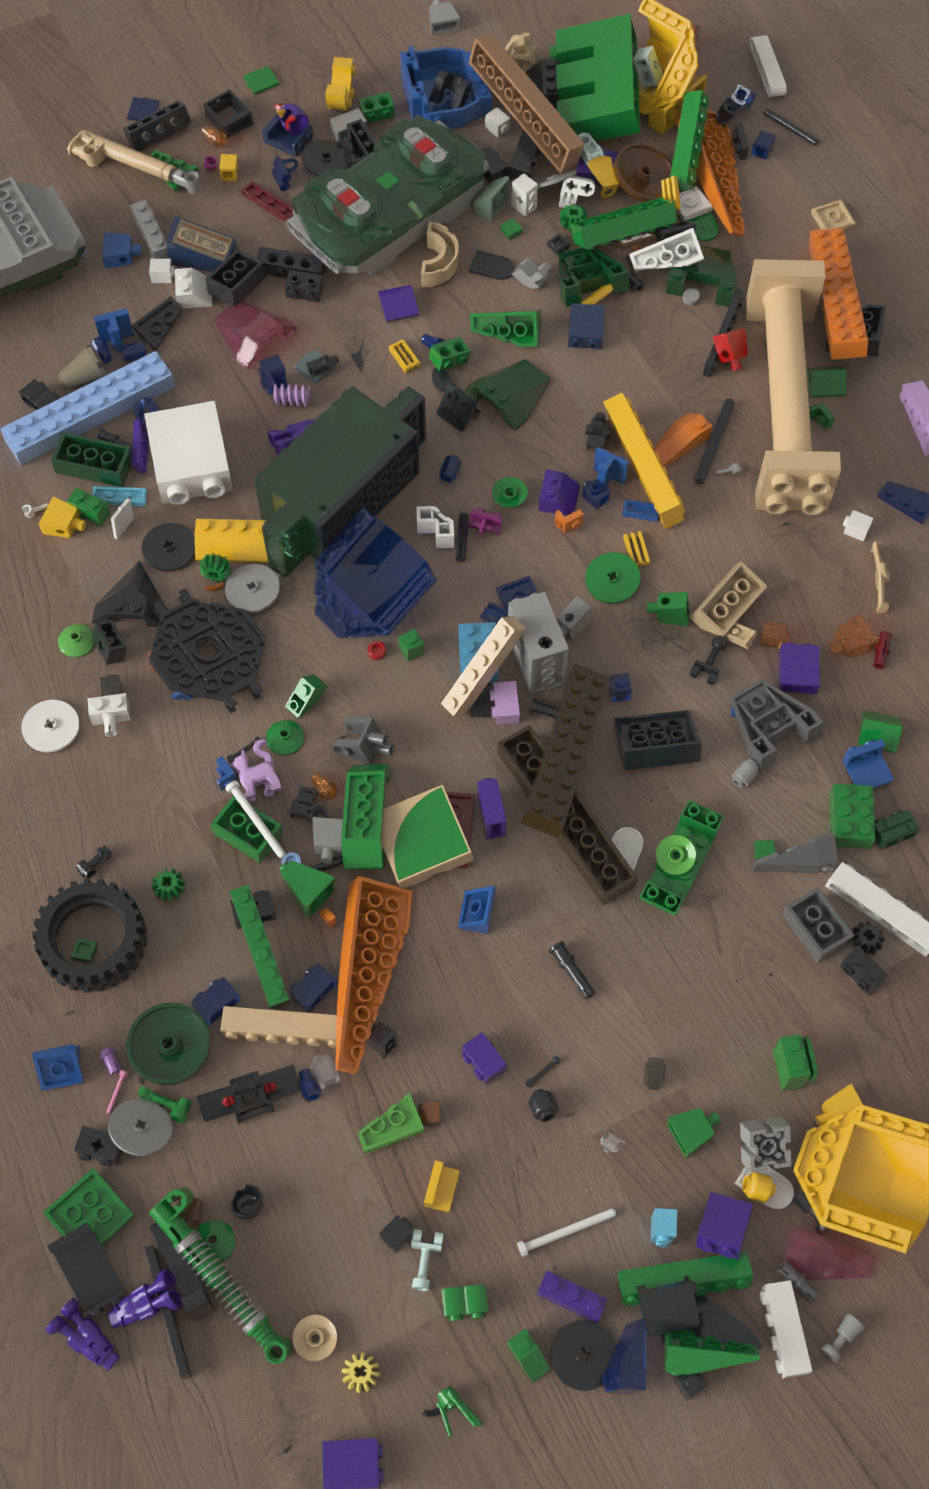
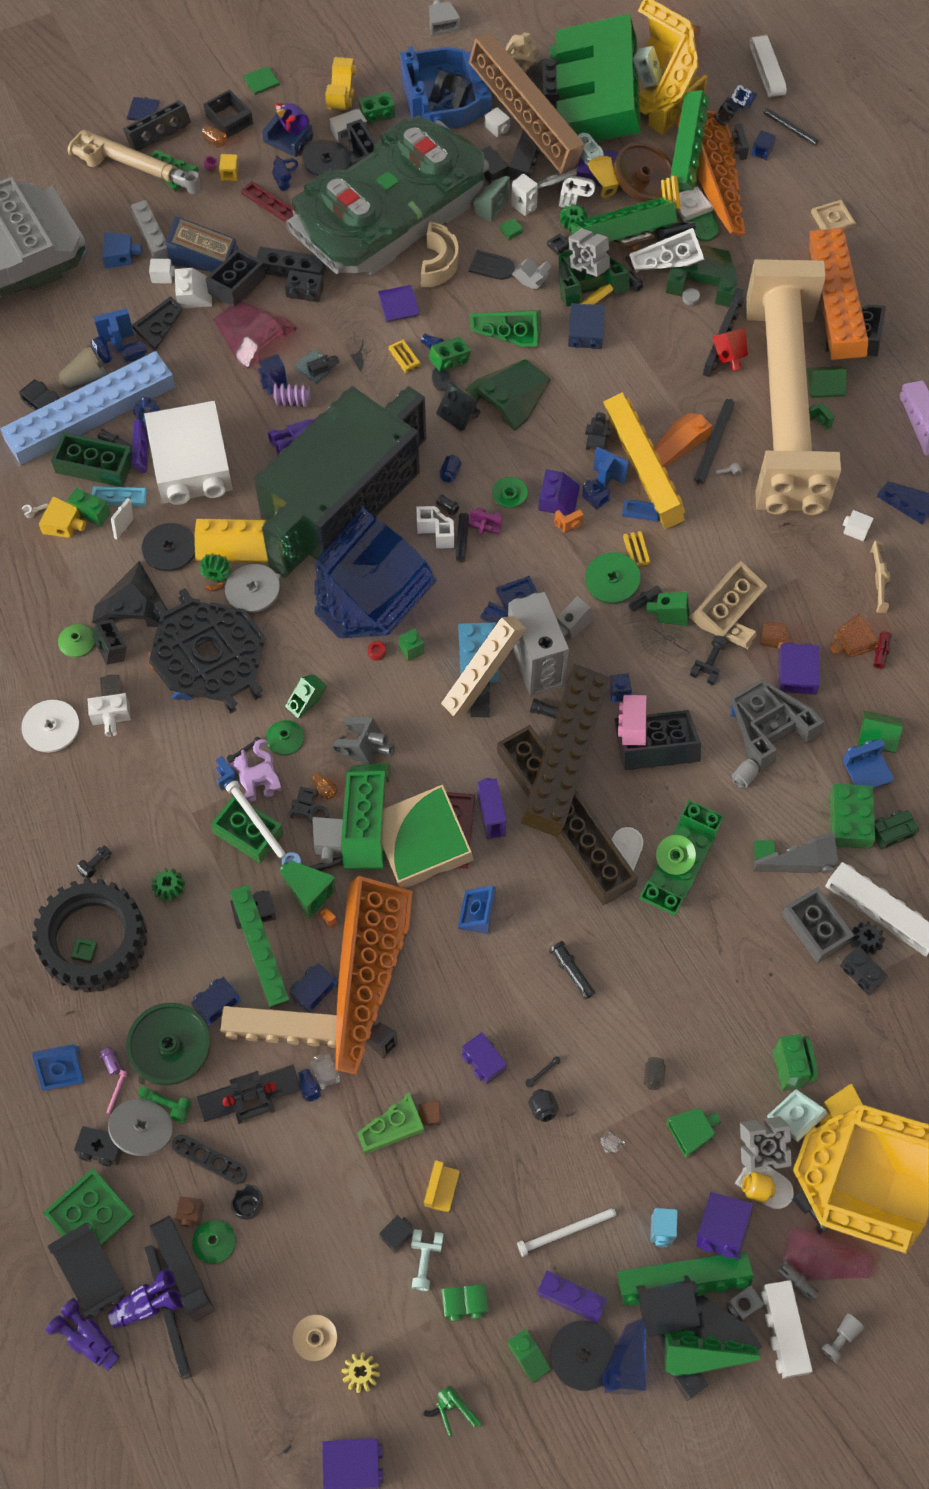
green piece [149,1187,292,1364] -> none
lavender brick [490,681,520,725] -> none
none -> black beam [172,1135,247,1185]
none -> black pin [436,494,460,515]
none -> light grey brick [569,228,610,277]
none -> bright pink brick [618,695,647,745]
none -> black axle [628,585,662,612]
none -> dark grey brick [727,1286,764,1322]
none -> light aqua tile [767,1089,827,1142]

